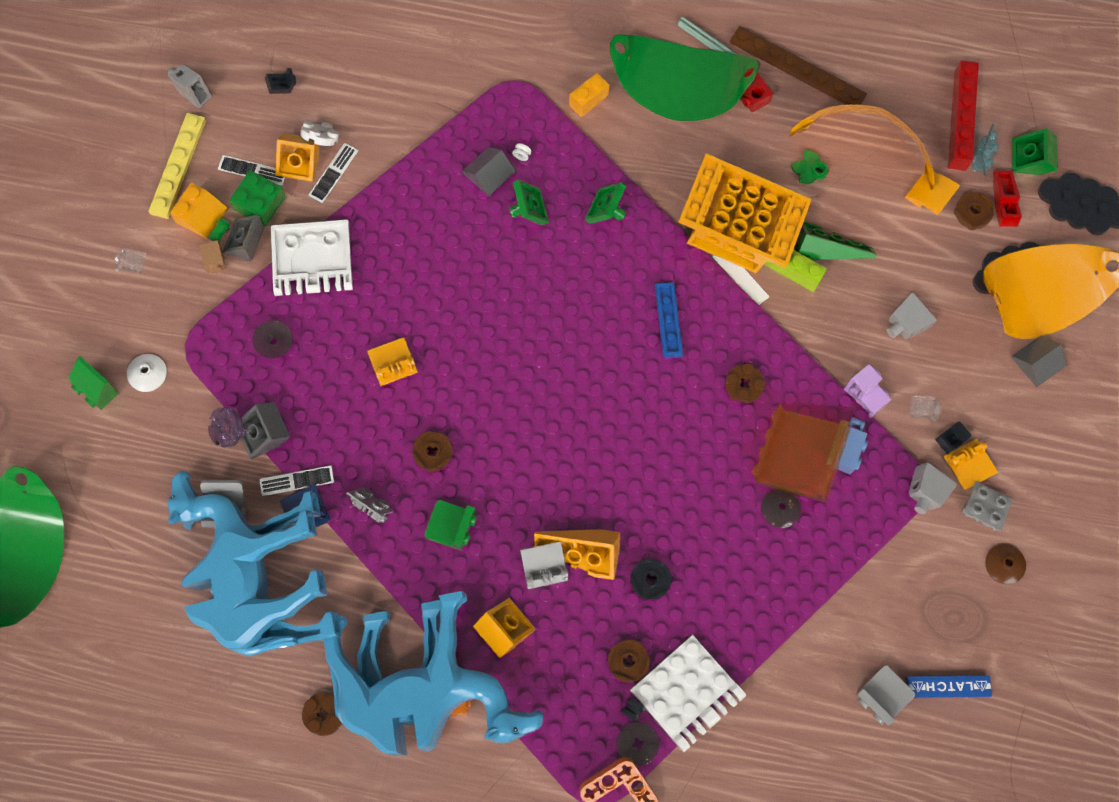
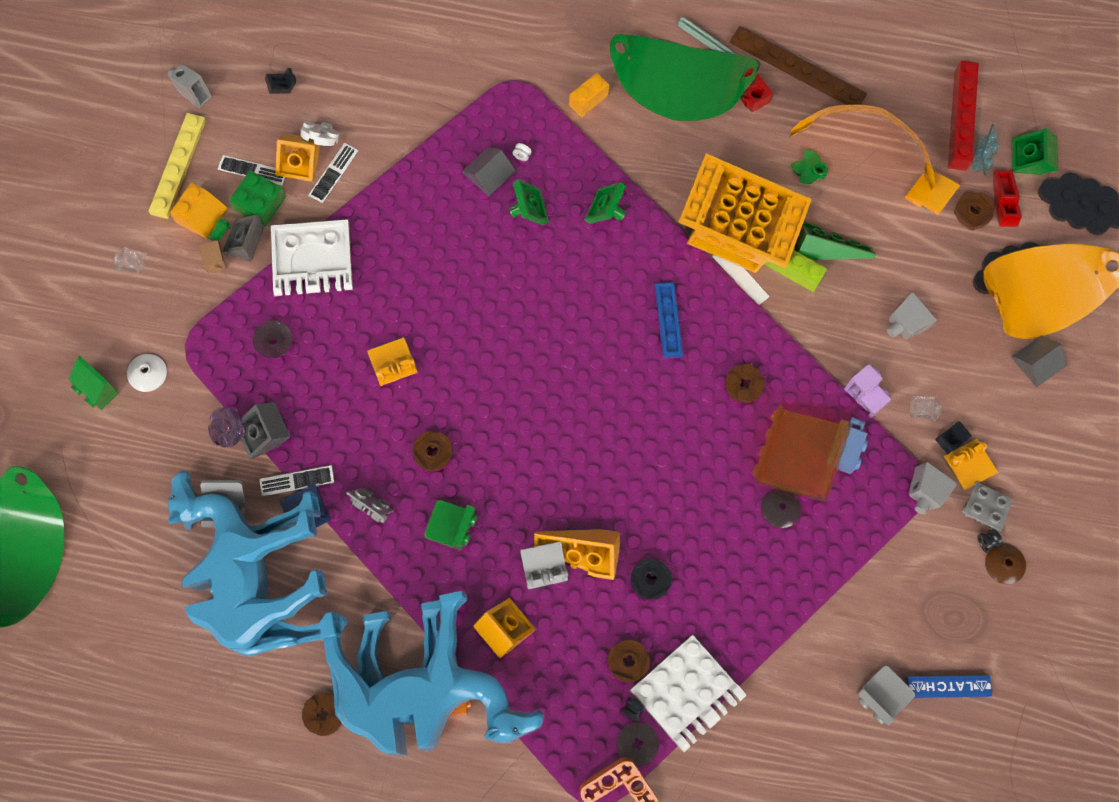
none -> black wheel [977,528,1003,553]

